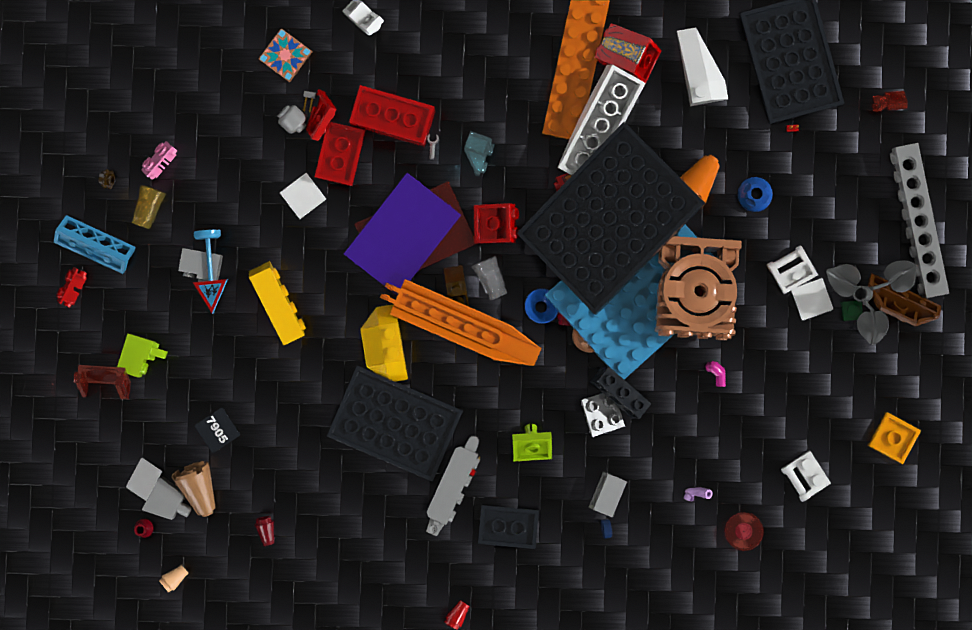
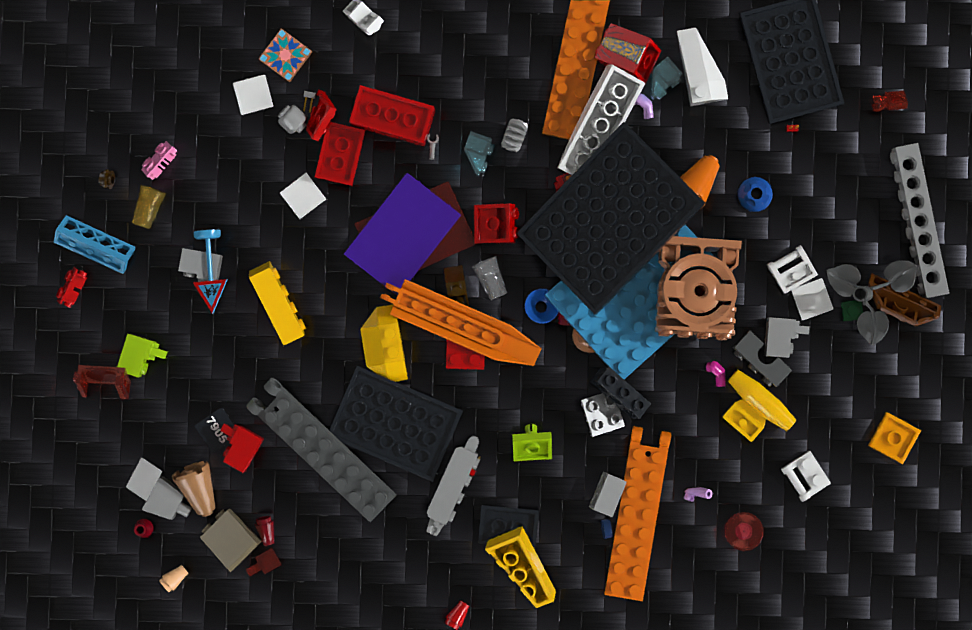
none -> dark tan slope [200,509,262,572]
none -> red hinge [220,423,264,473]
none -> white sticker [233,75,273,115]
none -> dark grey hinge [246,378,397,522]
none -> clear red plate [246,548,281,576]
none -> red wing [446,339,485,370]
none -> yellow wedge [485,526,556,608]
none -> light grey gear [501,118,528,152]
none -> orange hinge [604,426,671,601]
none -> lavender arm [634,93,654,119]
none -> clear light blue slope [650,57,683,101]
none -> yellow plate [722,370,796,442]
none -> dark grey arch [732,331,792,387]
none -> light grey hinge [764,317,809,358]

